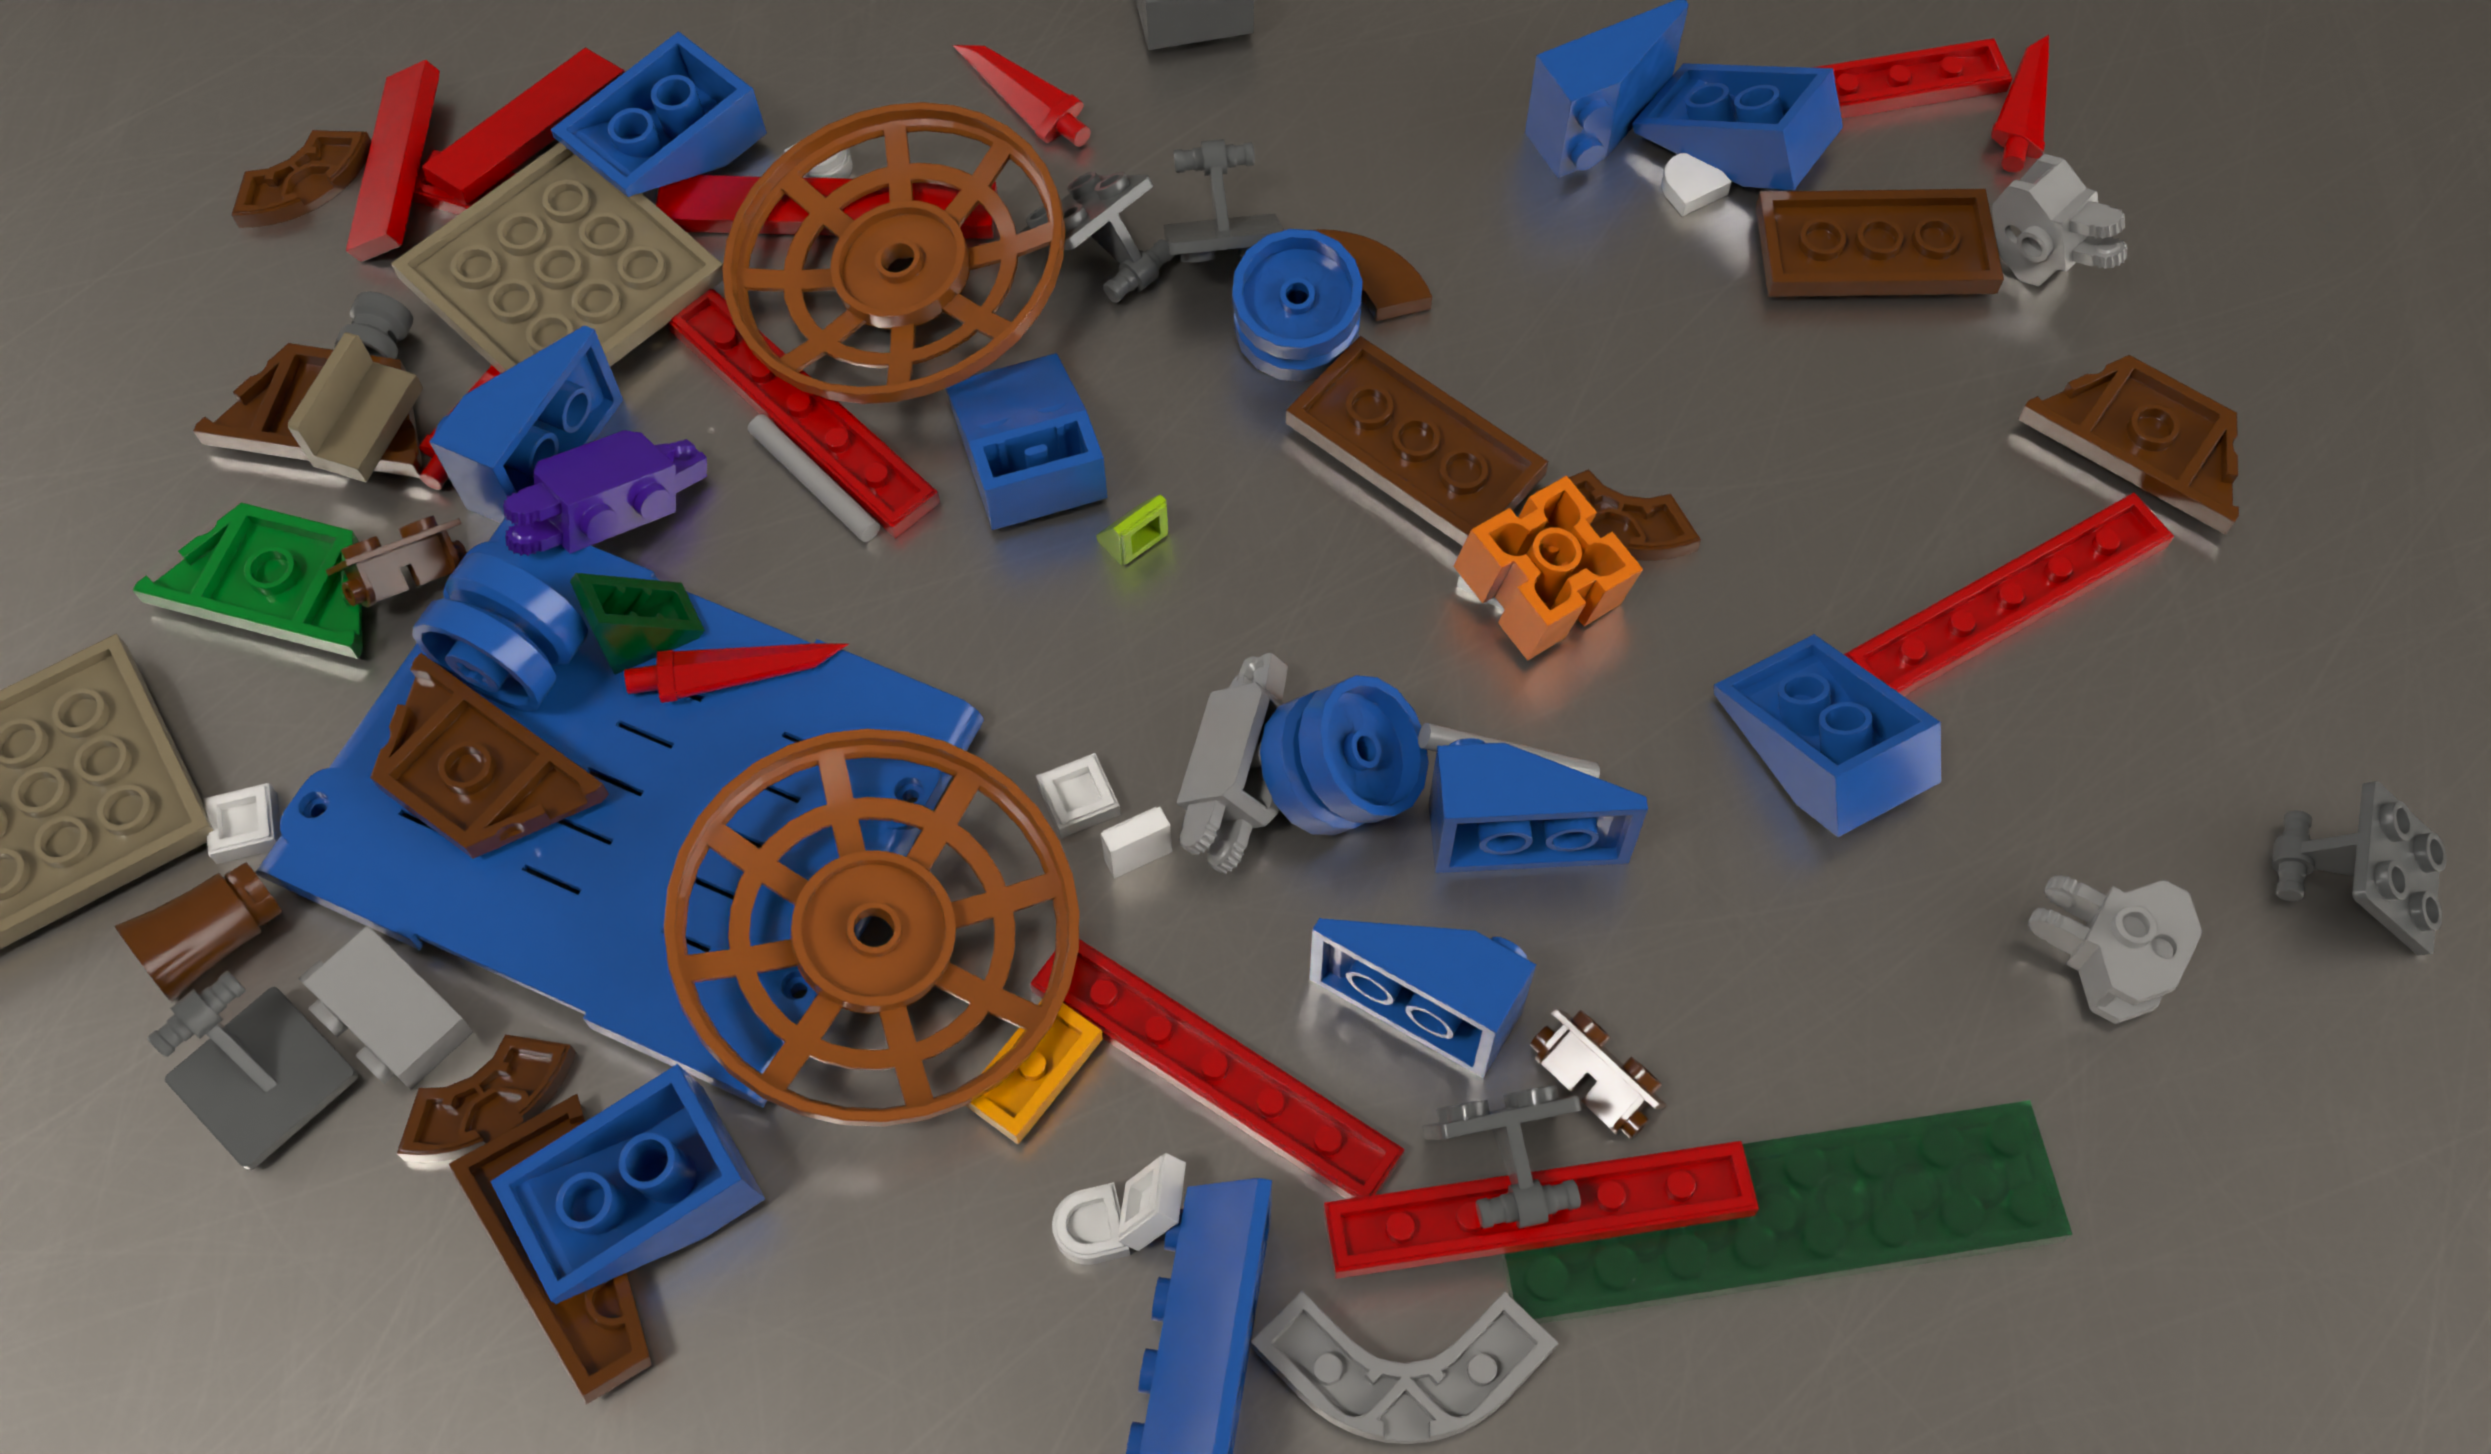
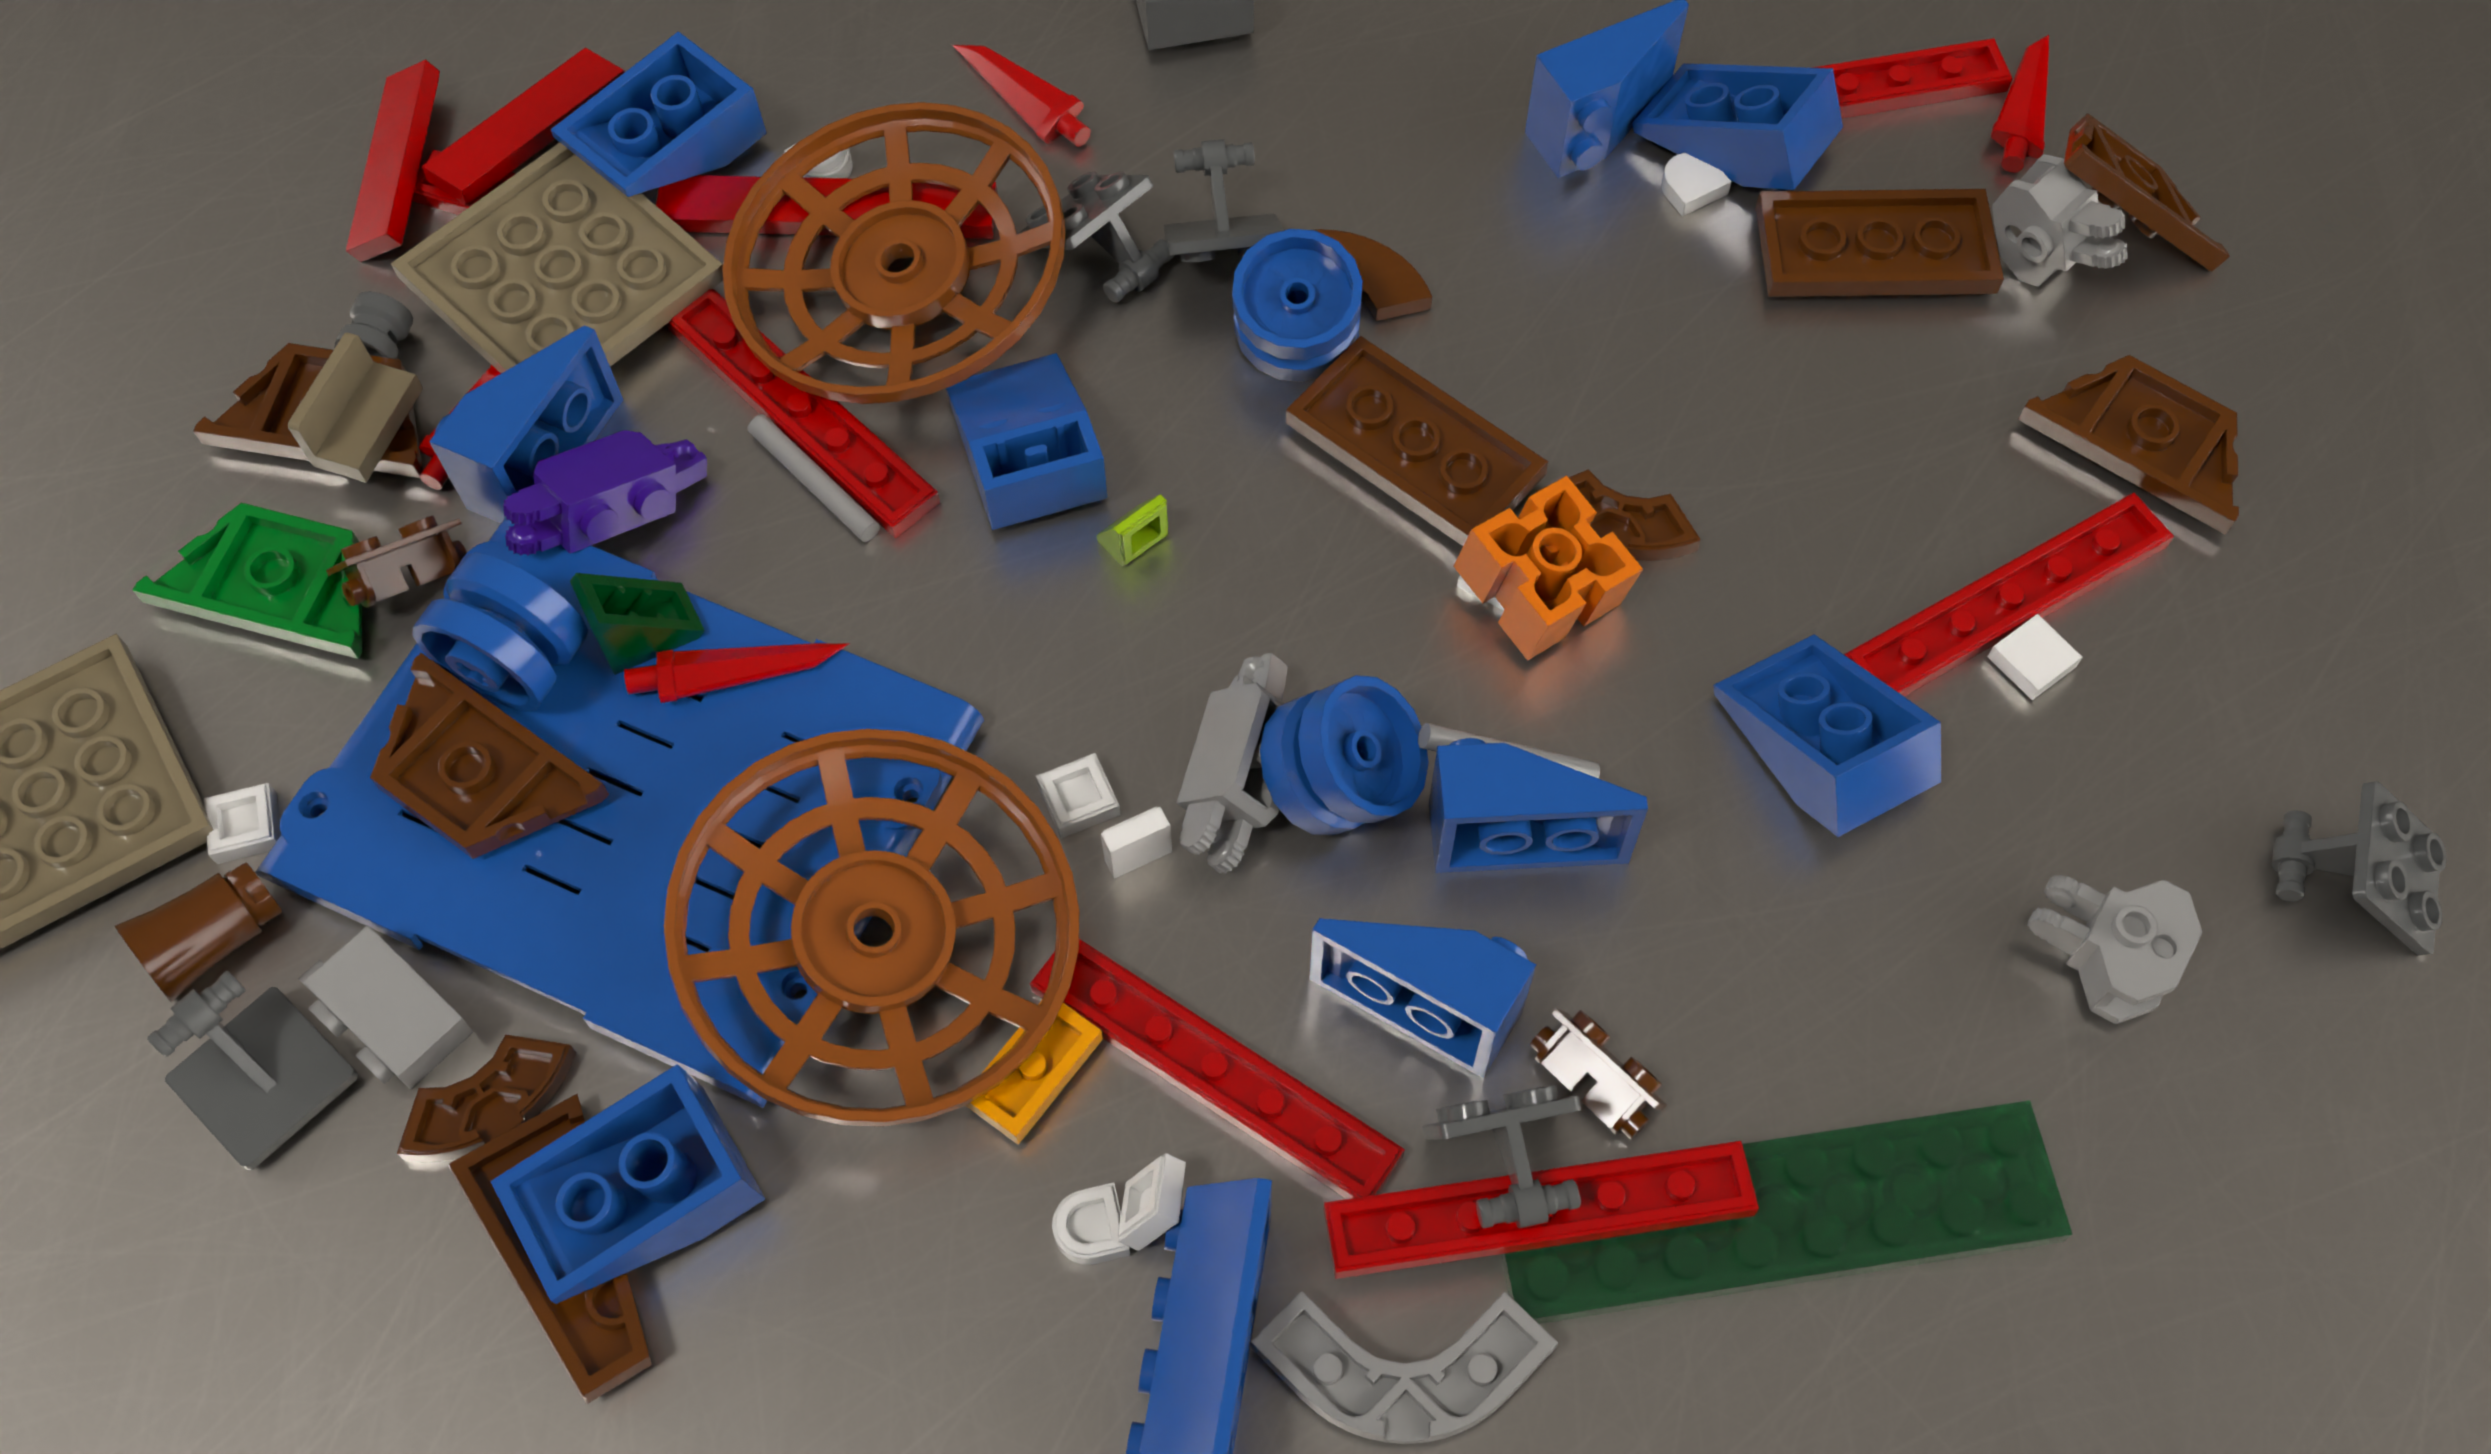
reddish brown tile [231,130,371,228] -> none
none -> white tile [1987,614,2083,700]
none -> reddish brown wing [2064,113,2230,272]

